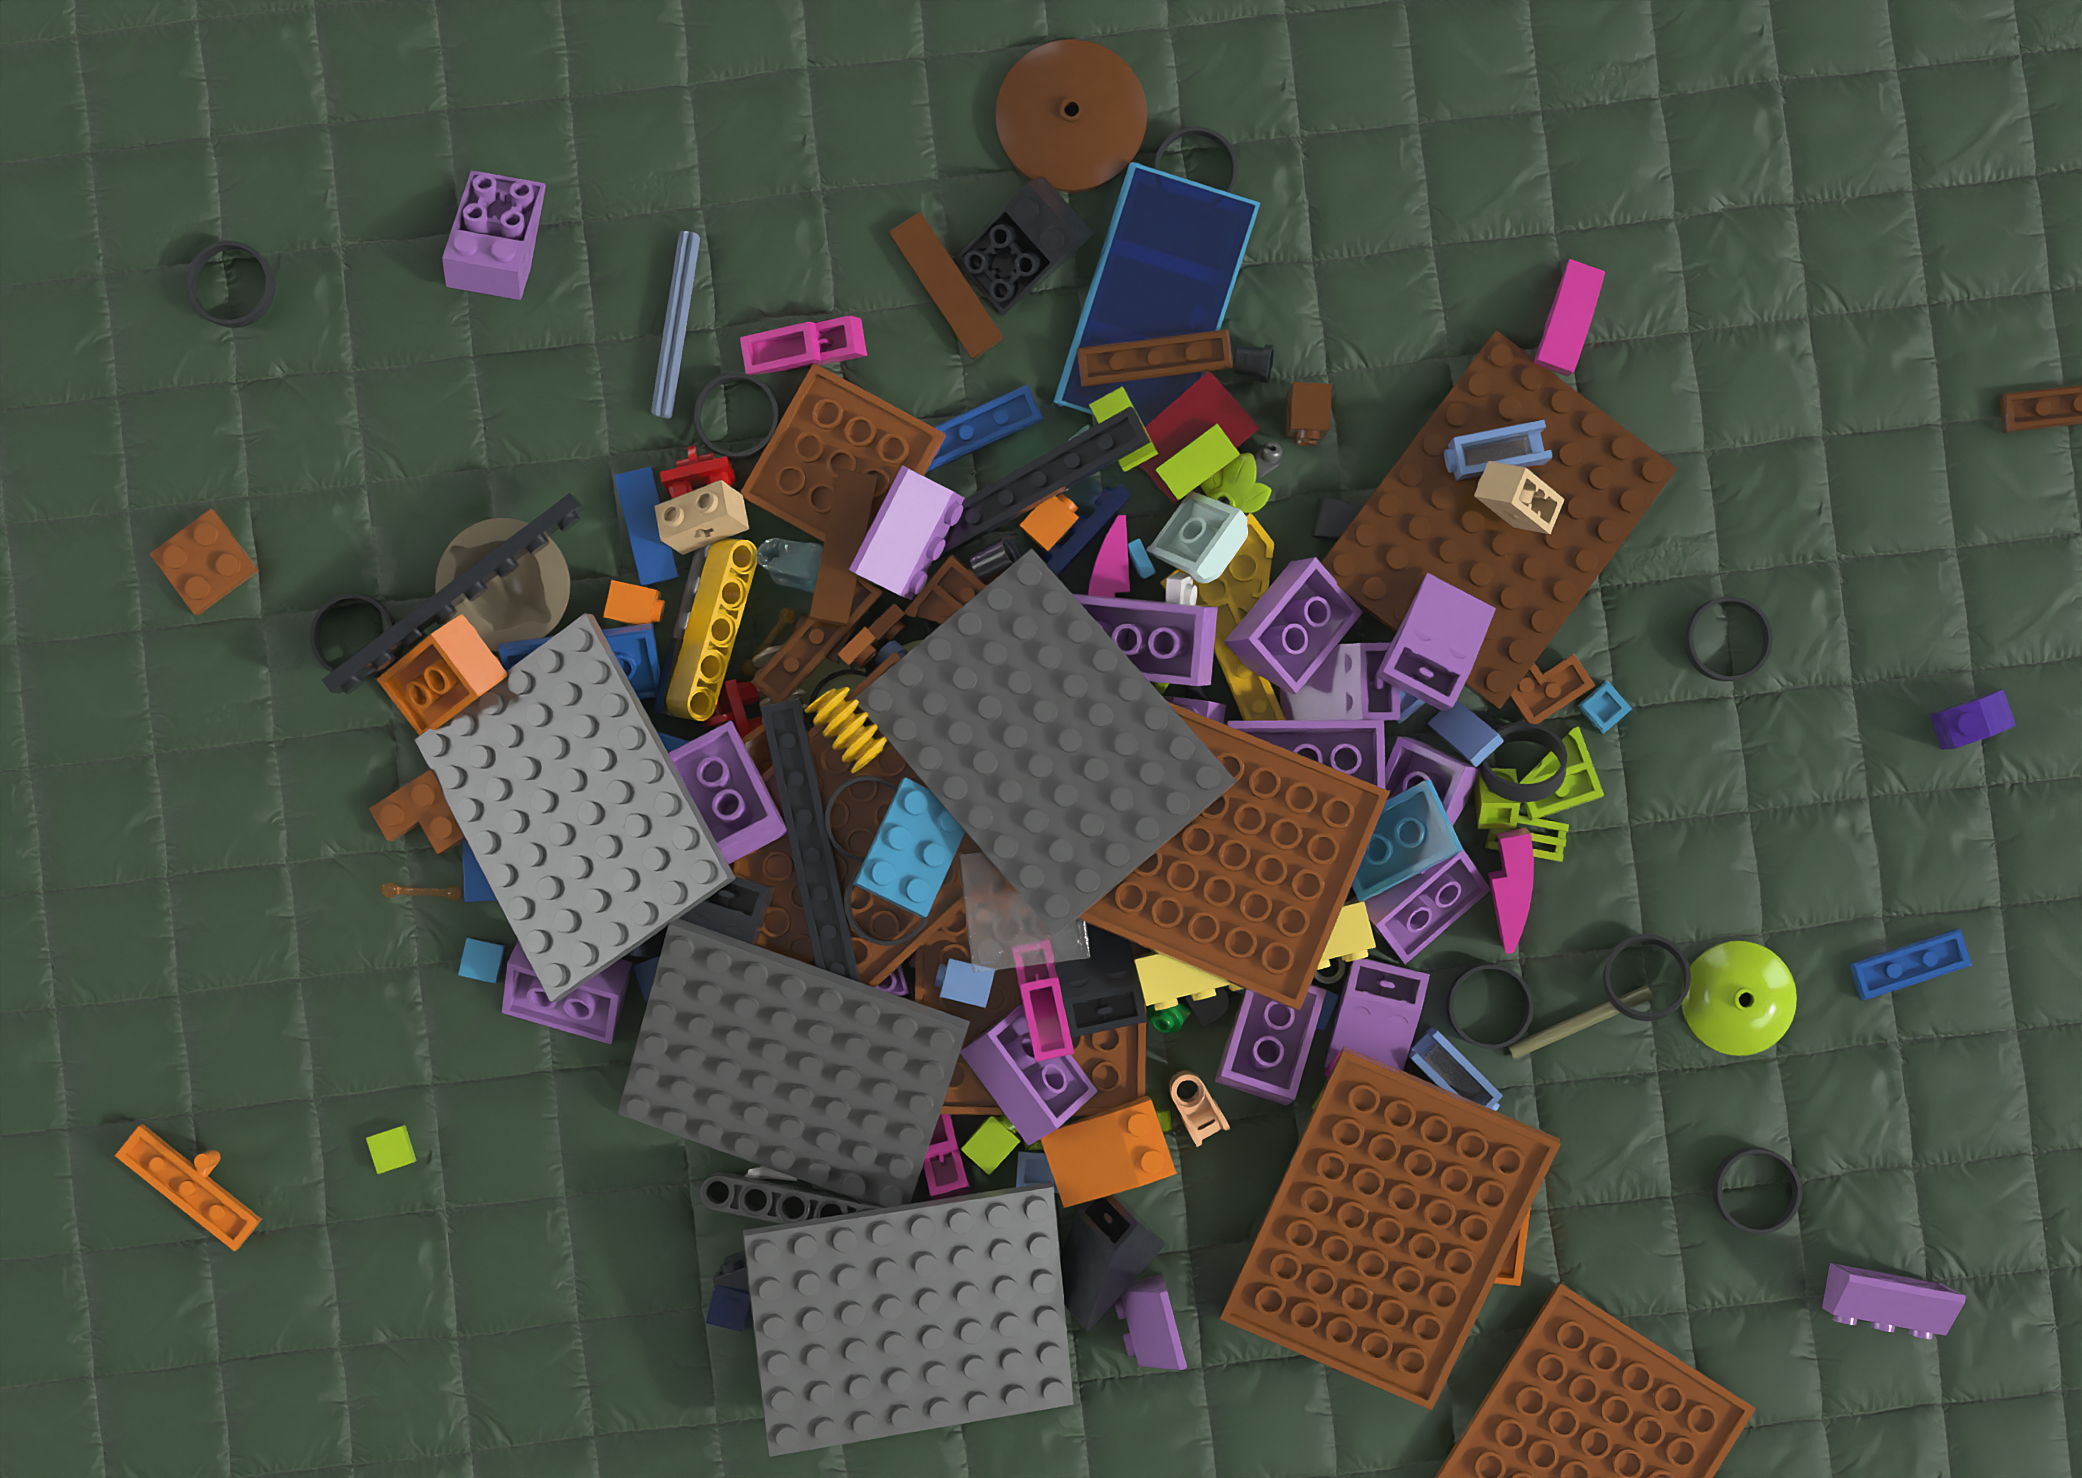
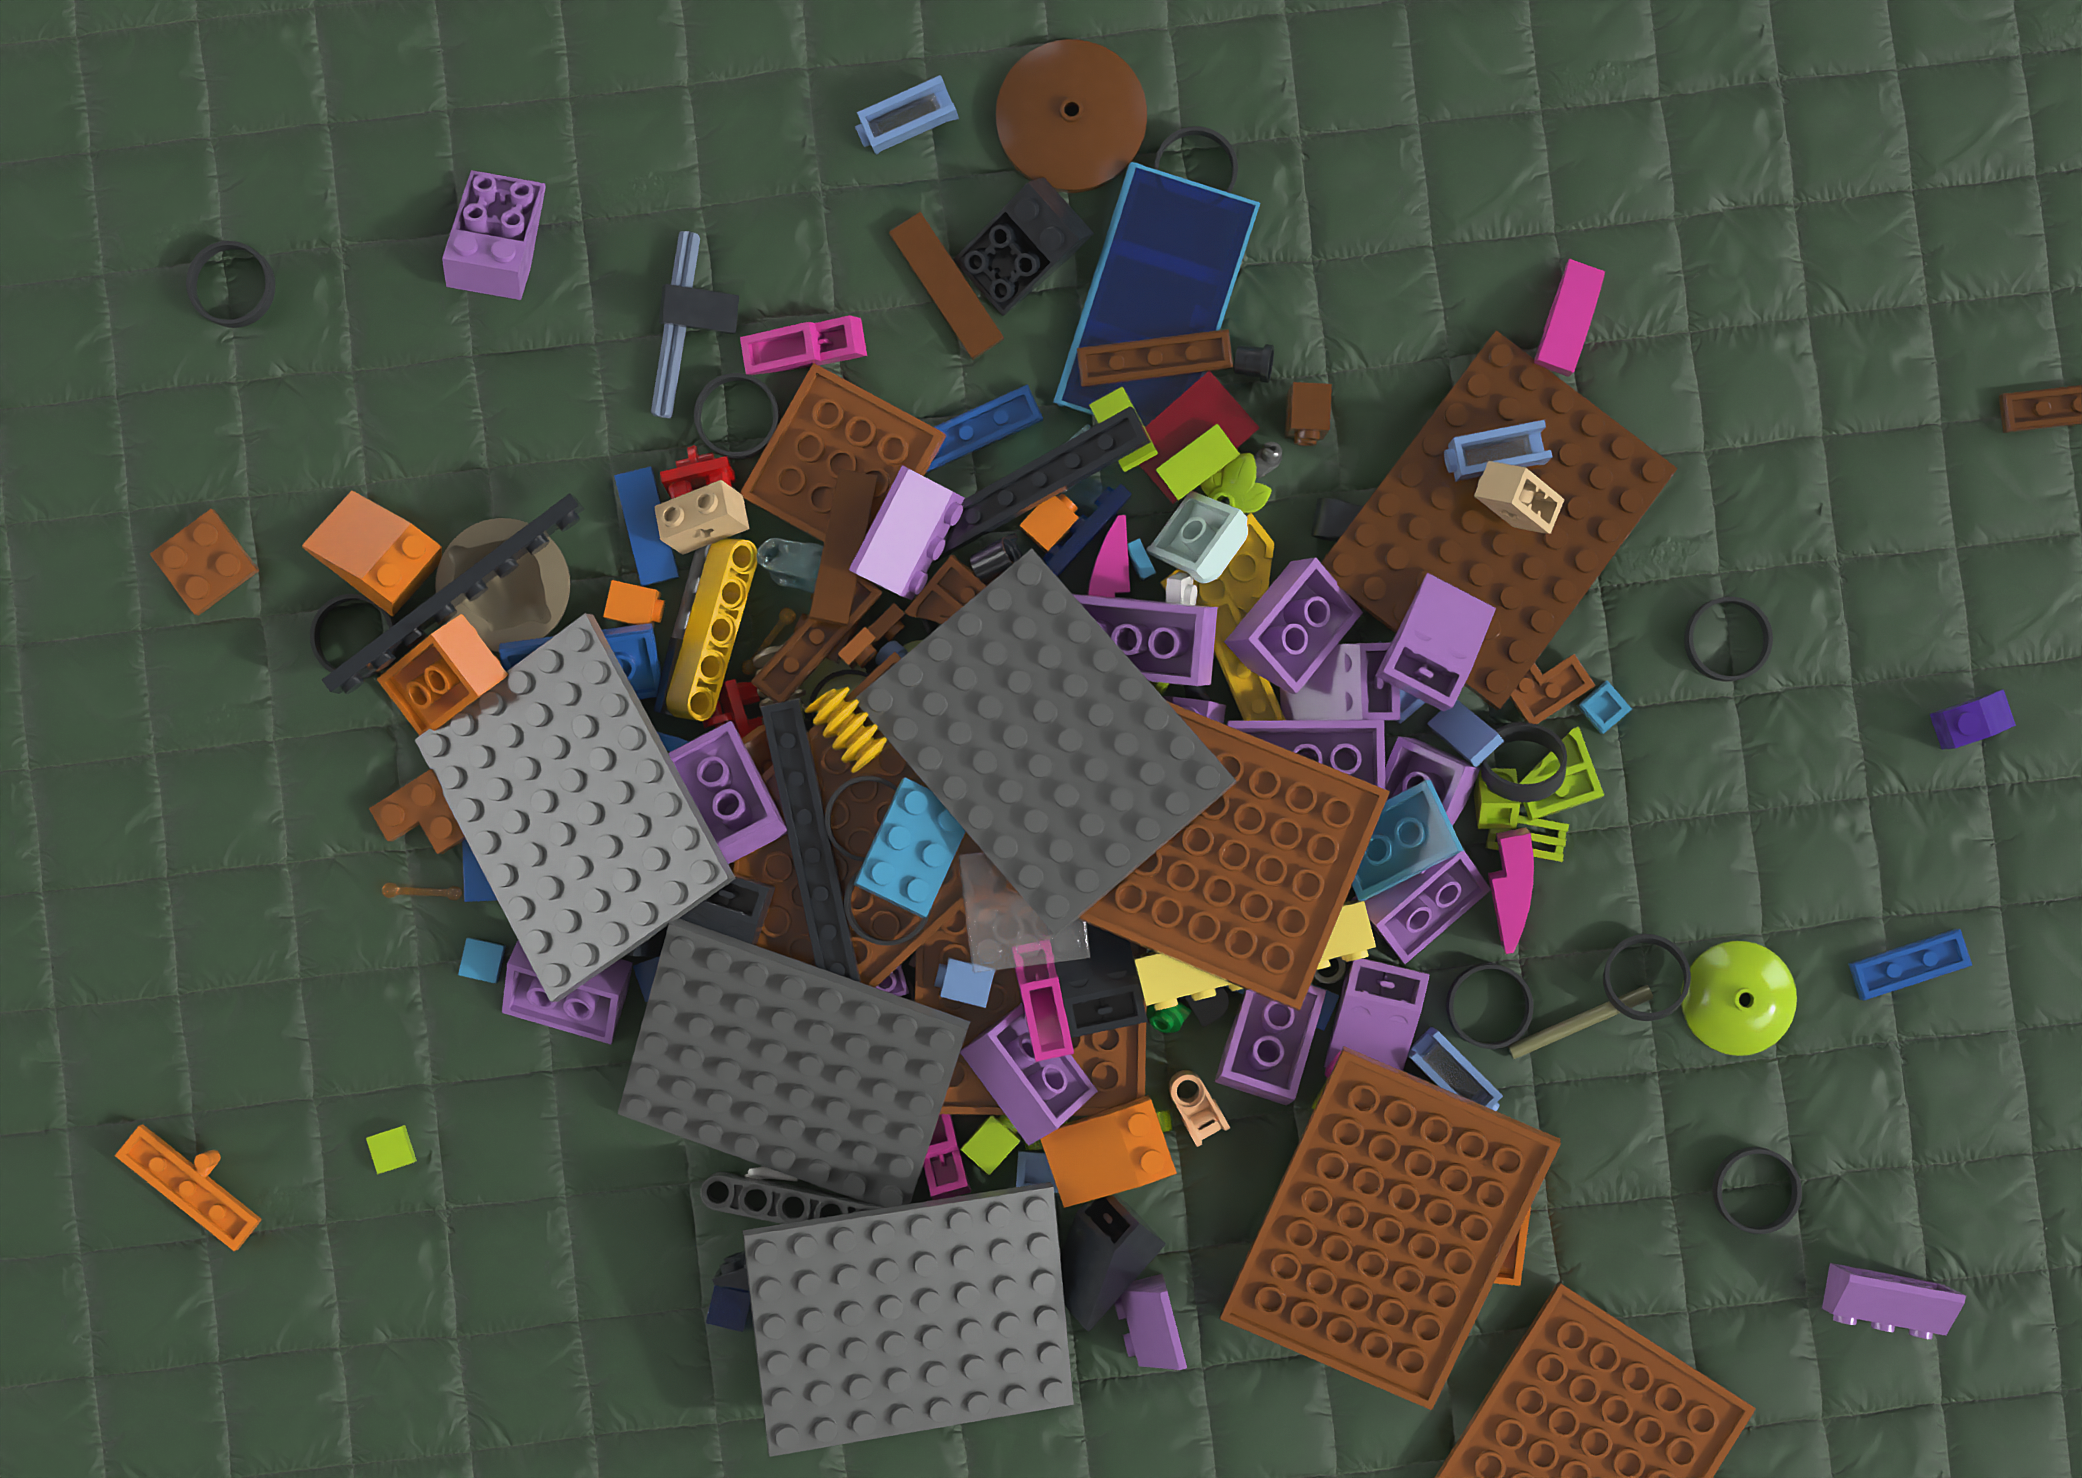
none -> orange slope [302,491,442,617]
none -> black tile [659,284,739,334]
none -> medium blue window [855,75,959,155]

